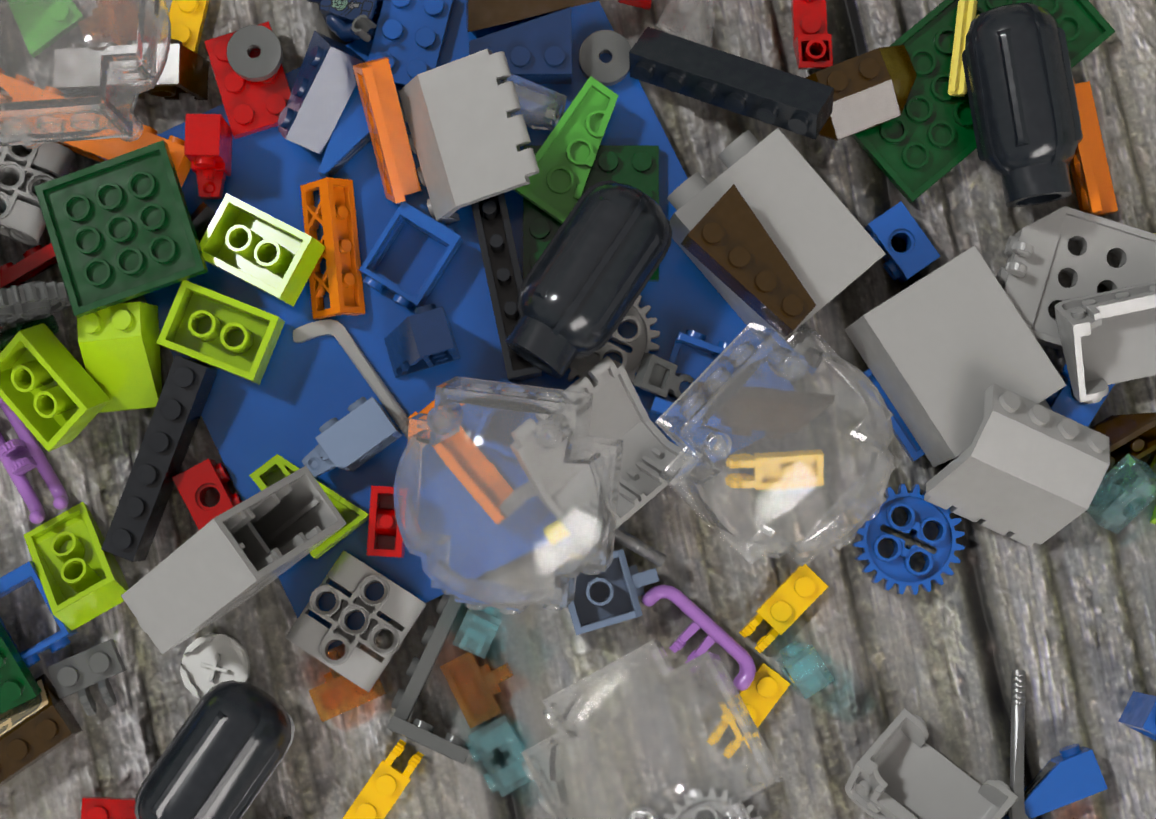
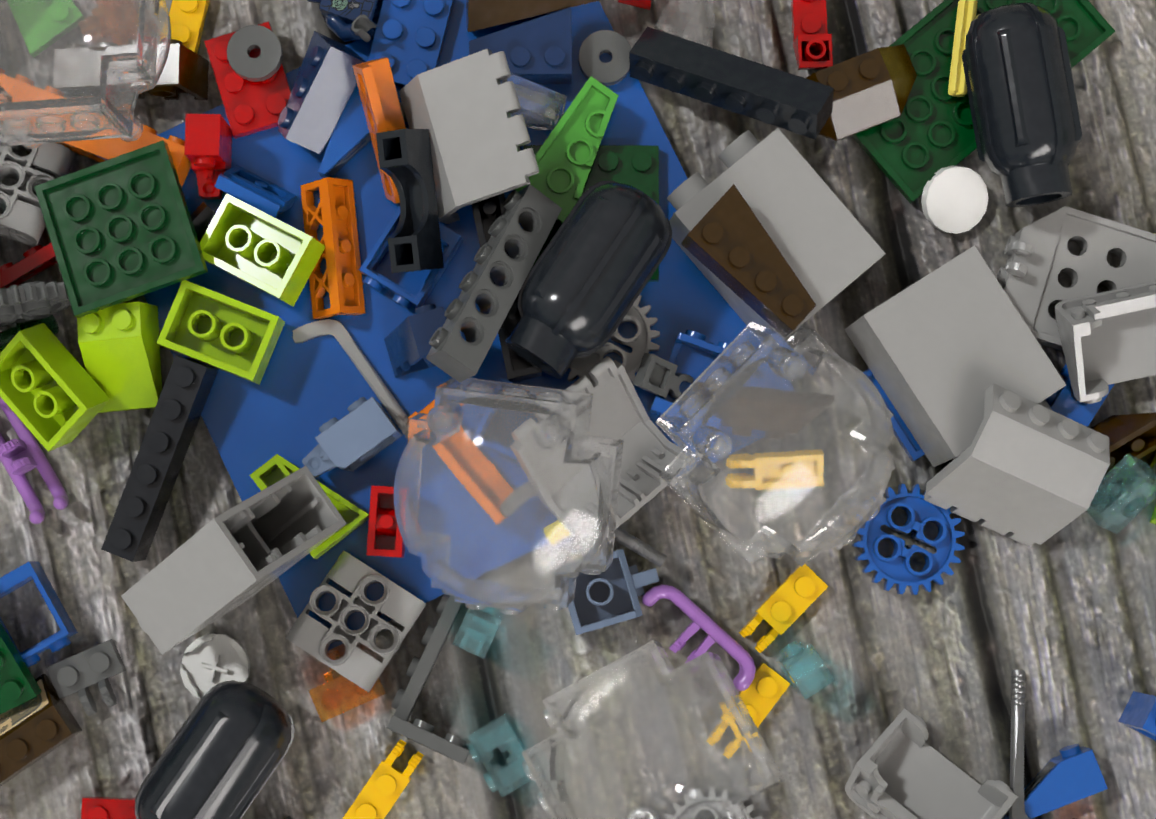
lime slope [23,502,129,630] -> none
red brick [172,458,242,530] -> none
clear orange hinge [440,650,513,729] -> none
blue brick [864,201,941,284] -> none
orange fence [1070,79,1118,216] -> none
none -> blue plate [214,165,297,218]
none -> black arch [376,129,444,273]
none -> dark grey brick [426,184,562,382]
none -> white tile [921,165,989,234]

